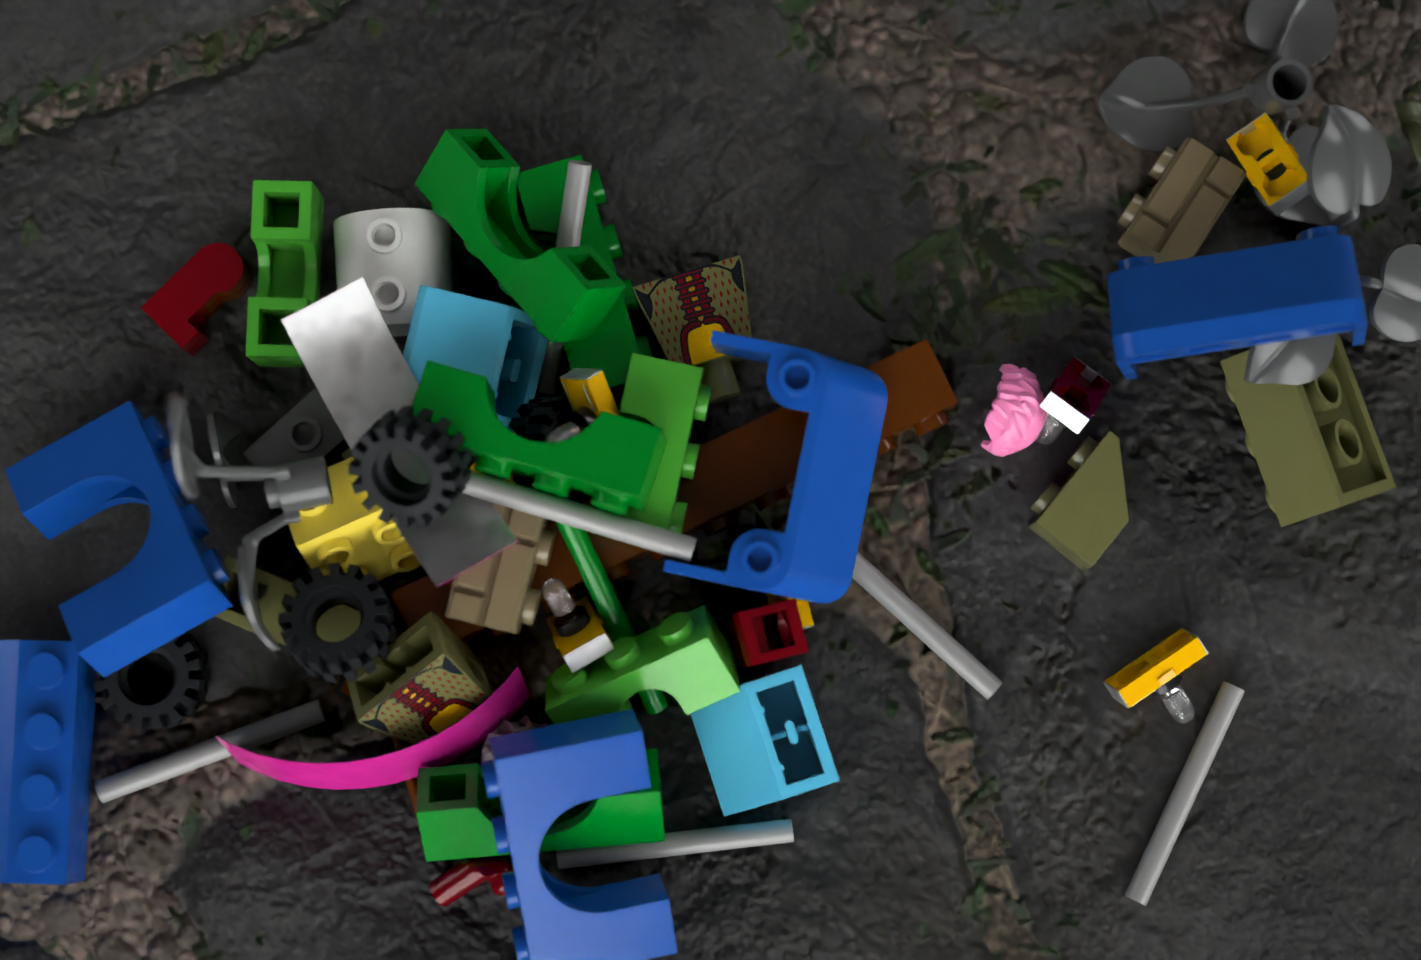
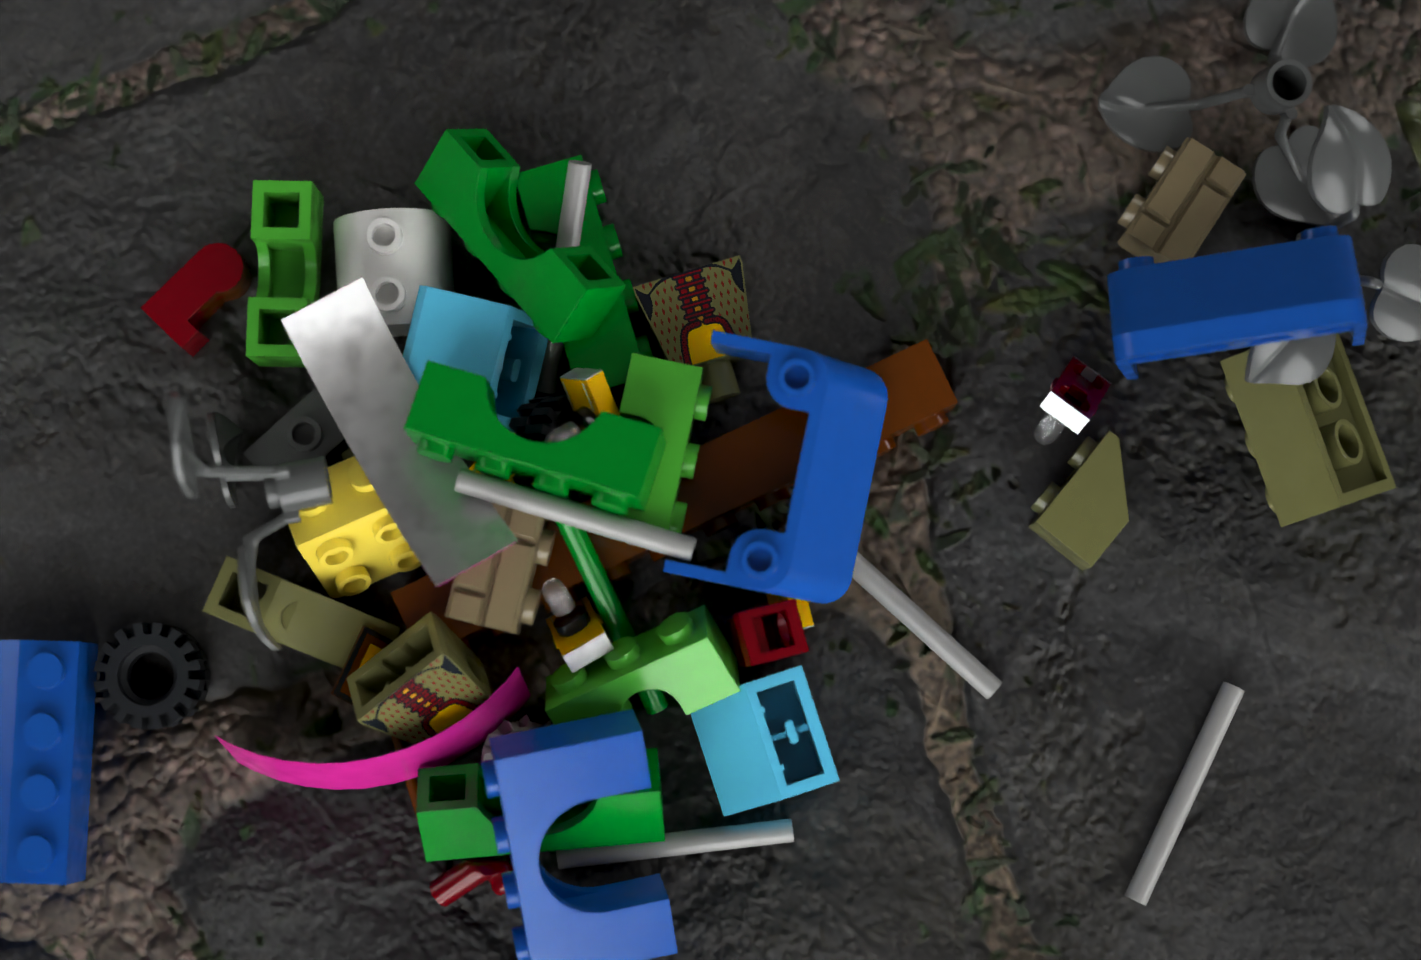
blue arch [5,400,233,678] -> none
light grey bar [95,699,327,803] -> none
black tyre [278,563,397,683] -> none
black tyre [348,406,472,528] -> none
bright pink hair [981,364,1047,457] -> none
yellow piece [1103,628,1209,723] -> none
yellow piece [1226,112,1310,216] -> none

